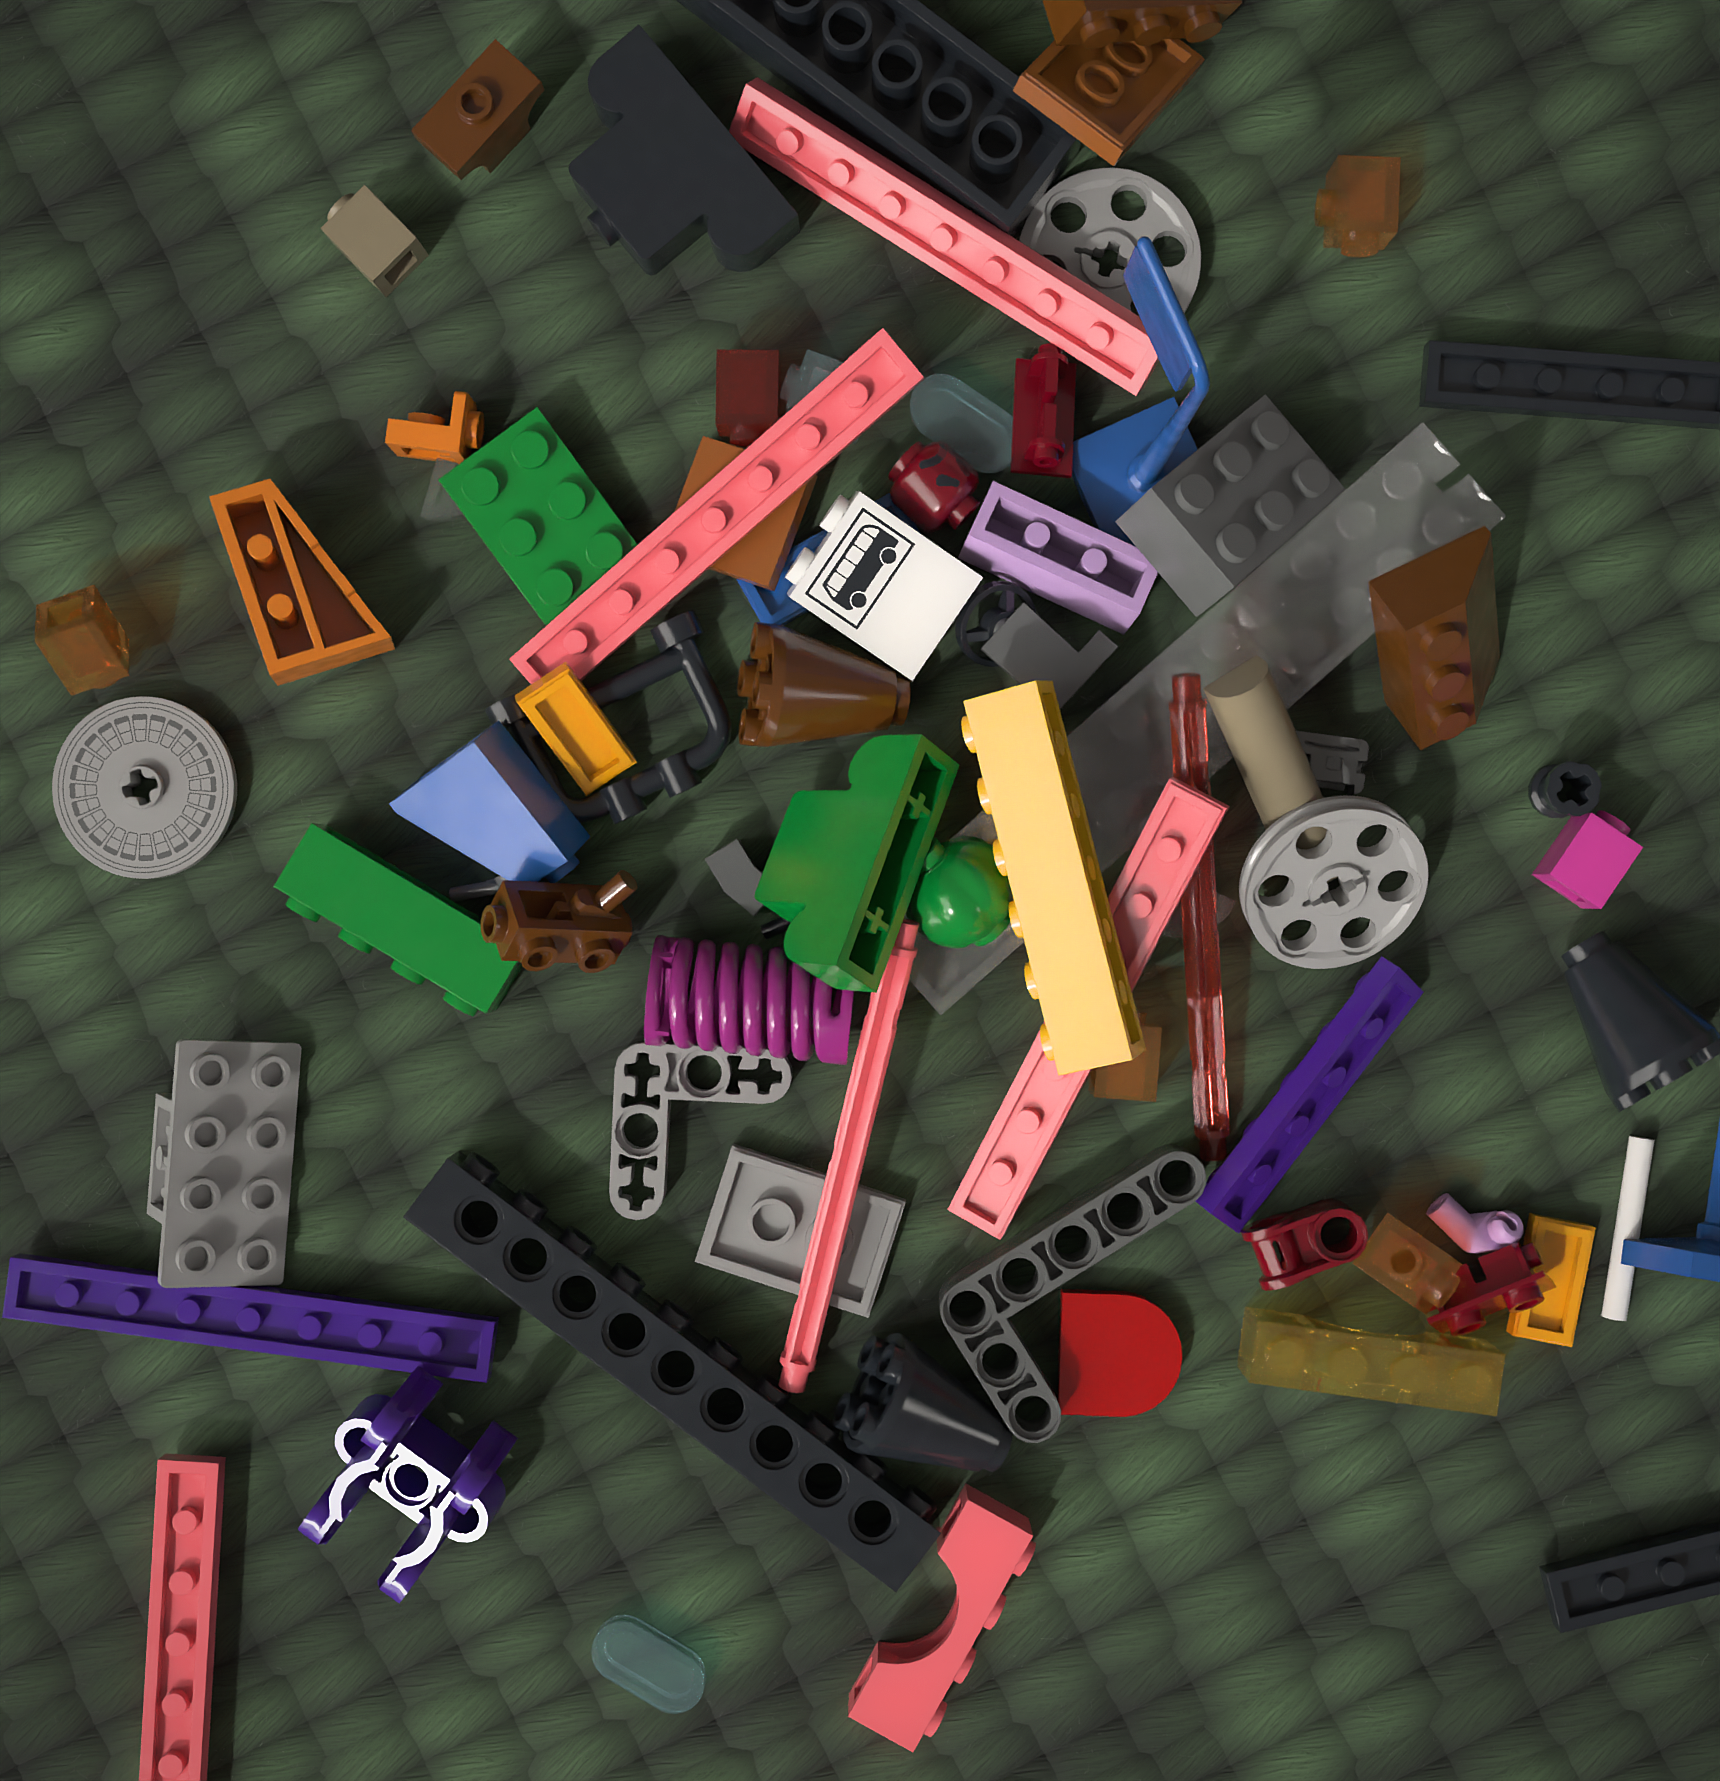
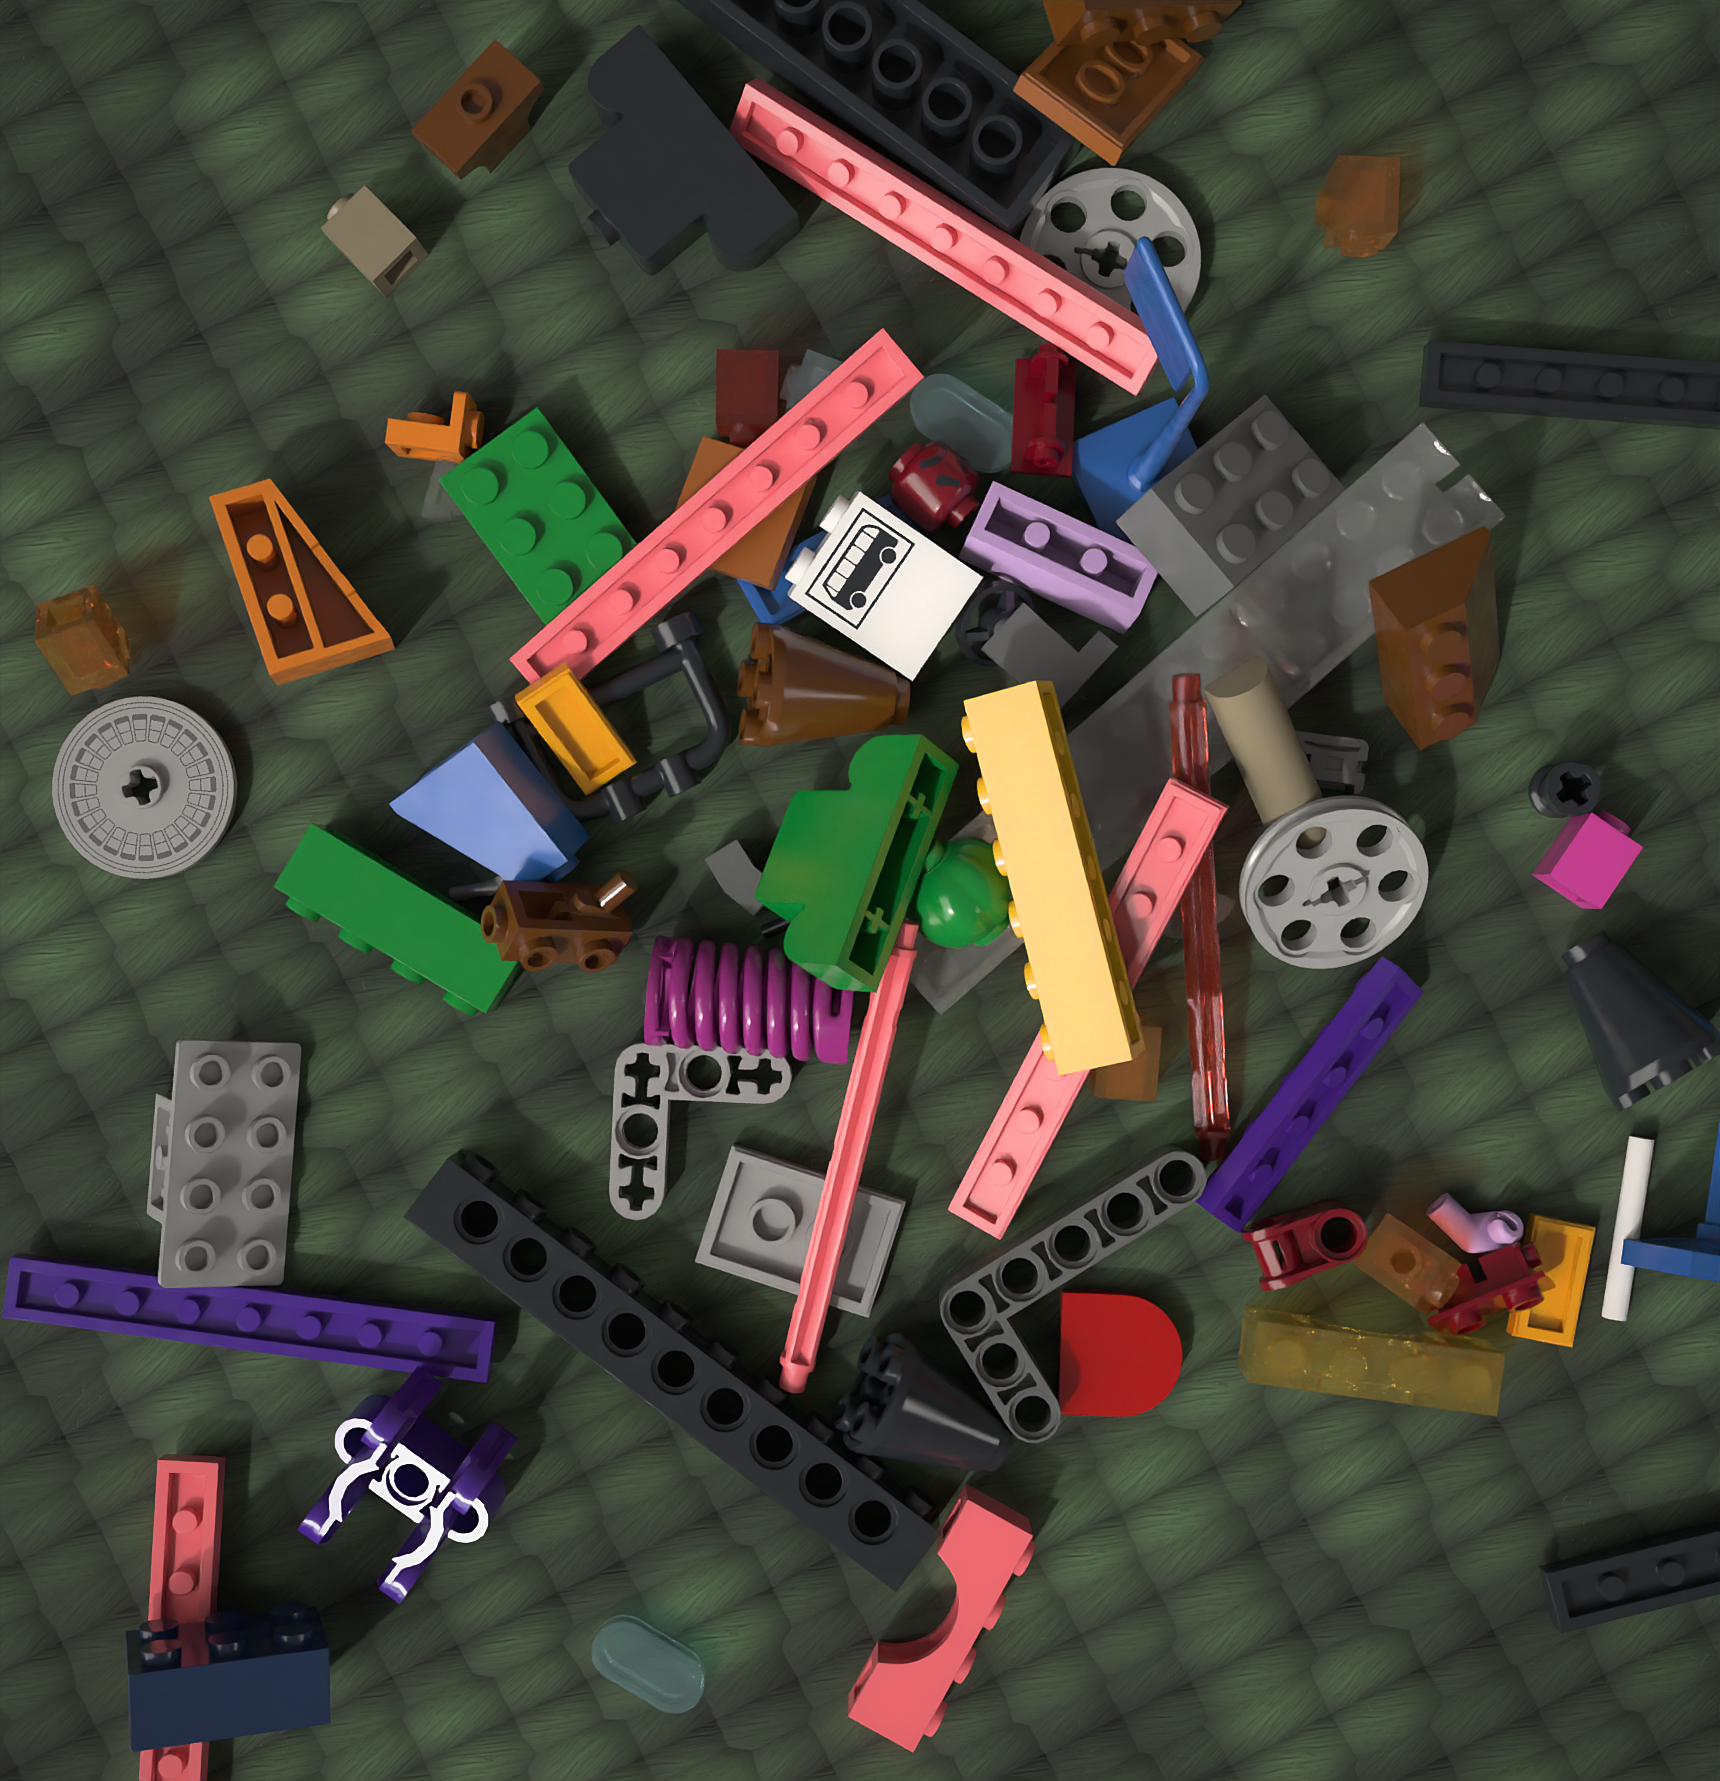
none -> dark blue brick [126,1602,331,1753]

